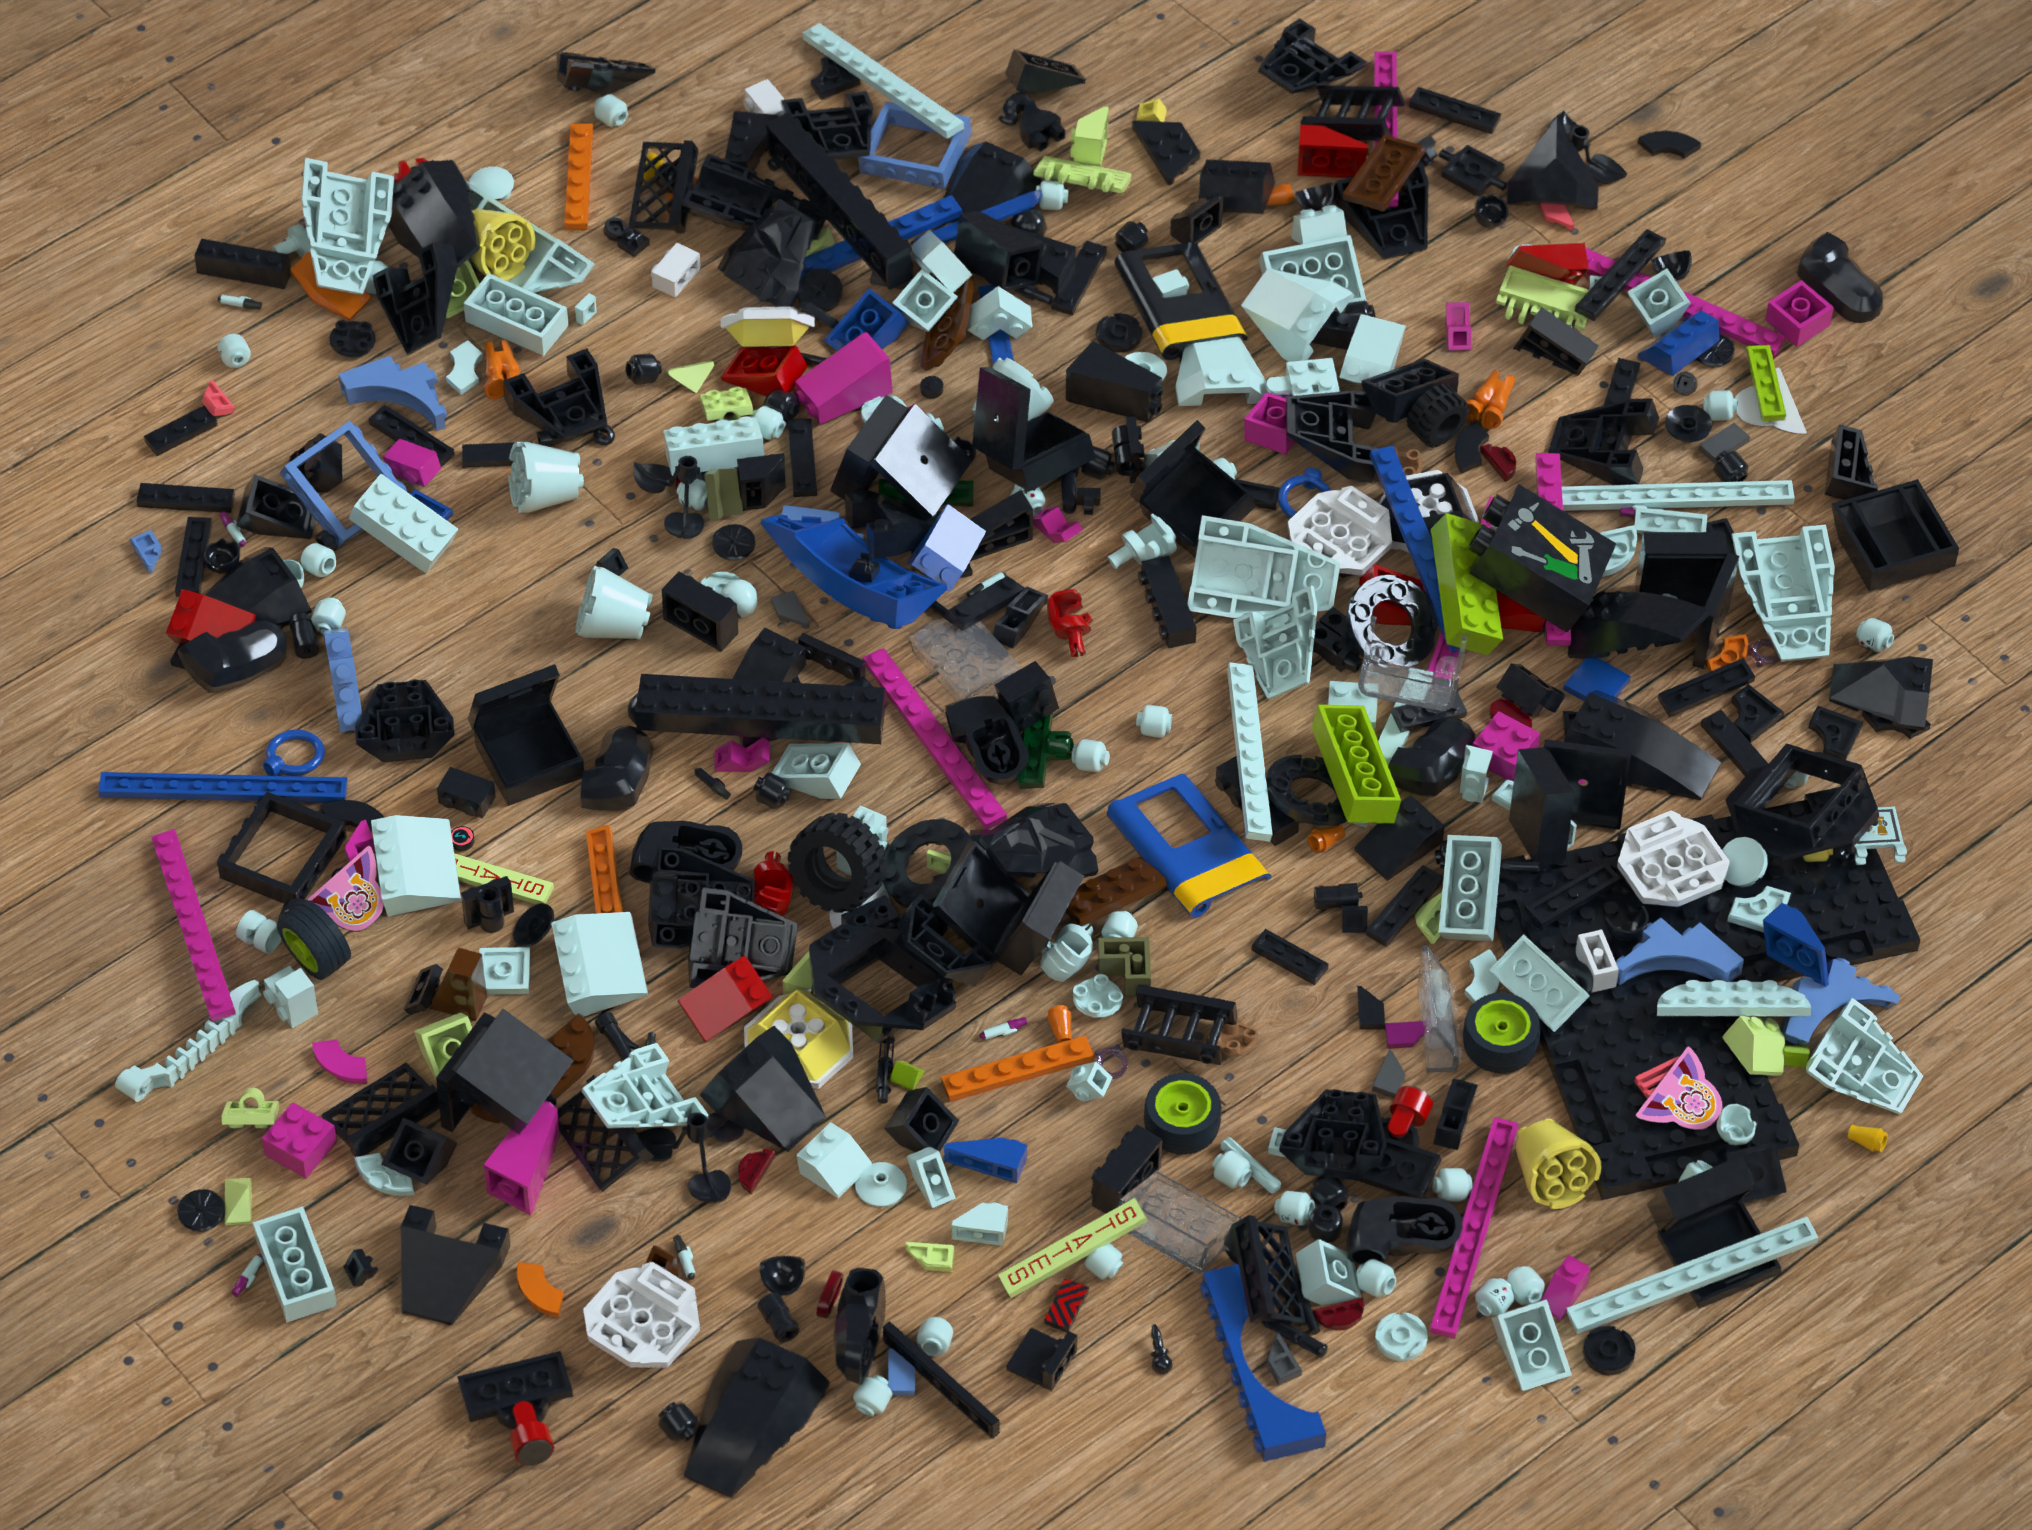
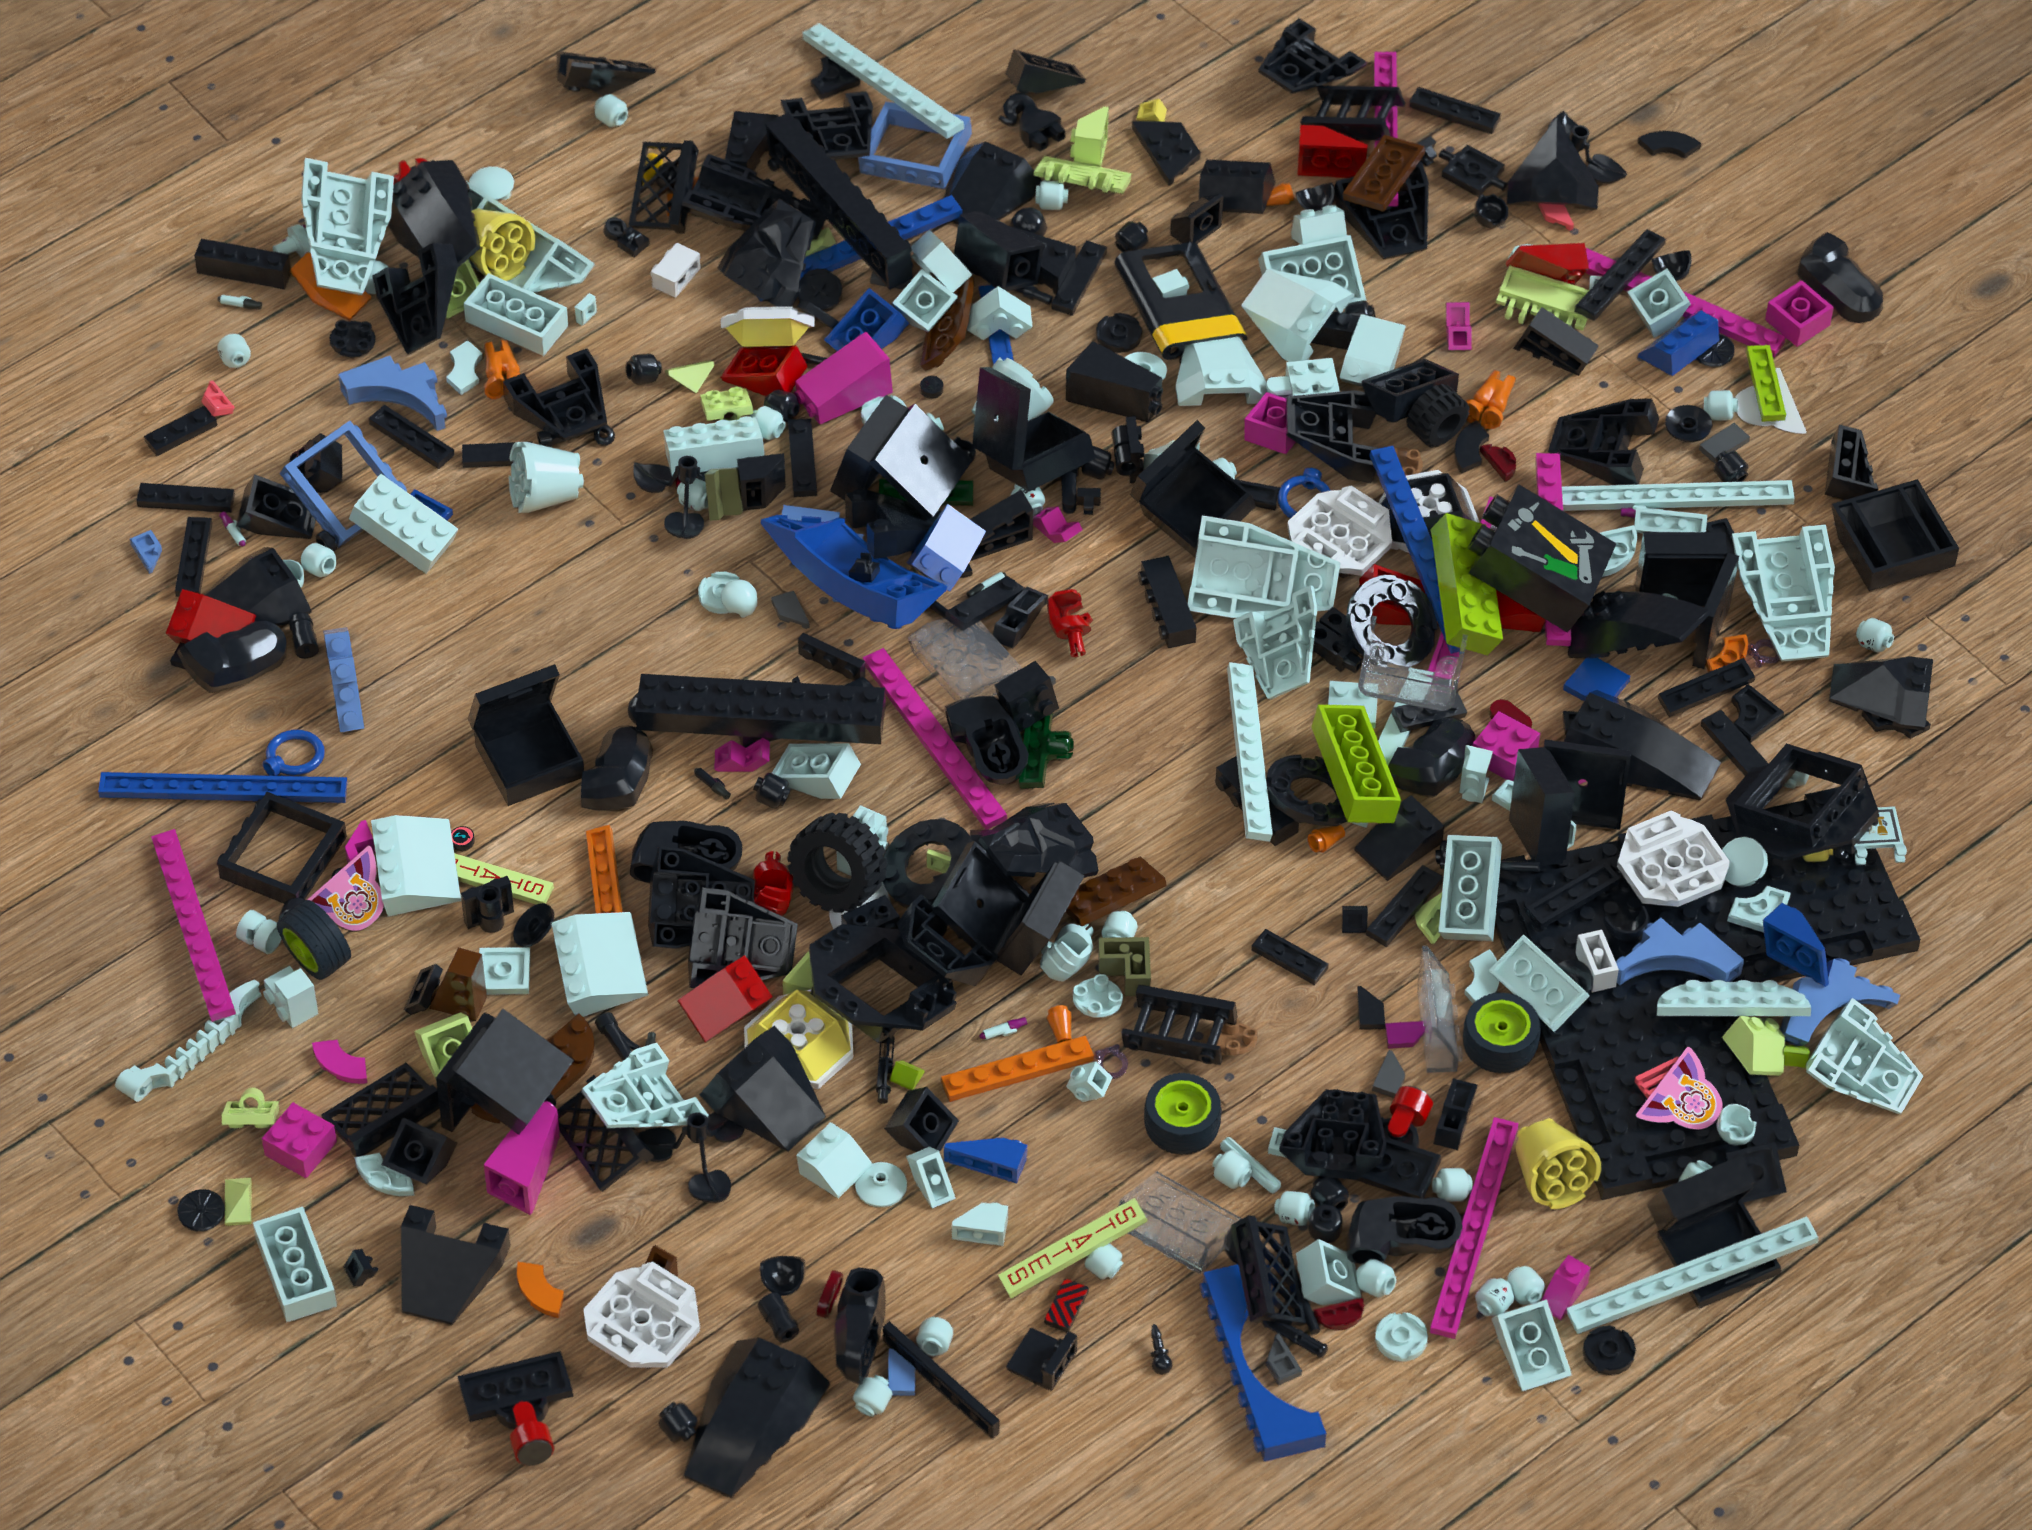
black hair [203,538,240,574] -> none
piece [231,1254,263,1297] -> none
light aqua head [311,597,346,634] -> none
black tile [320,800,385,832] -> none
black wedge [355,679,455,762] -> none
dark pink brick [383,439,441,487] -> none
black brick [437,767,496,819] -> none
orange plate [565,124,593,230] -> none
light aqua cone [575,566,653,640] -> none
black tile [596,548,628,576] -> none
black brick [661,571,738,652] -> none
piece [673,1235,696,1280] -> none
black wheel [712,524,755,560] -> none
black slope [732,628,806,682] -> none
dark red tile [738,1149,776,1195] -> none
white brick [743,79,785,116] -> none
yellowish green tile [906,1242,954,1272] -> none
blue piece [914,189,1042,243] -> none
light aqua head [1072,739,1110,773] -> none
black brick [1091,1124,1163,1214] -> none
light aqua piece [1107,514,1177,569] -> none
blue piece [1107,774,1271,918] -> none
light aqua head [1136,705,1172,738] -> none
black piece [1314,883,1363,910] -> none
black hinge [1496,663,1566,716] -> none
black plate [1603,358,1641,406] -> none
black tile [1673,371,1698,396] -> none
black tile [1808,706,1863,760] -> none
yellow cone [1847,1125,1888,1153] -> none

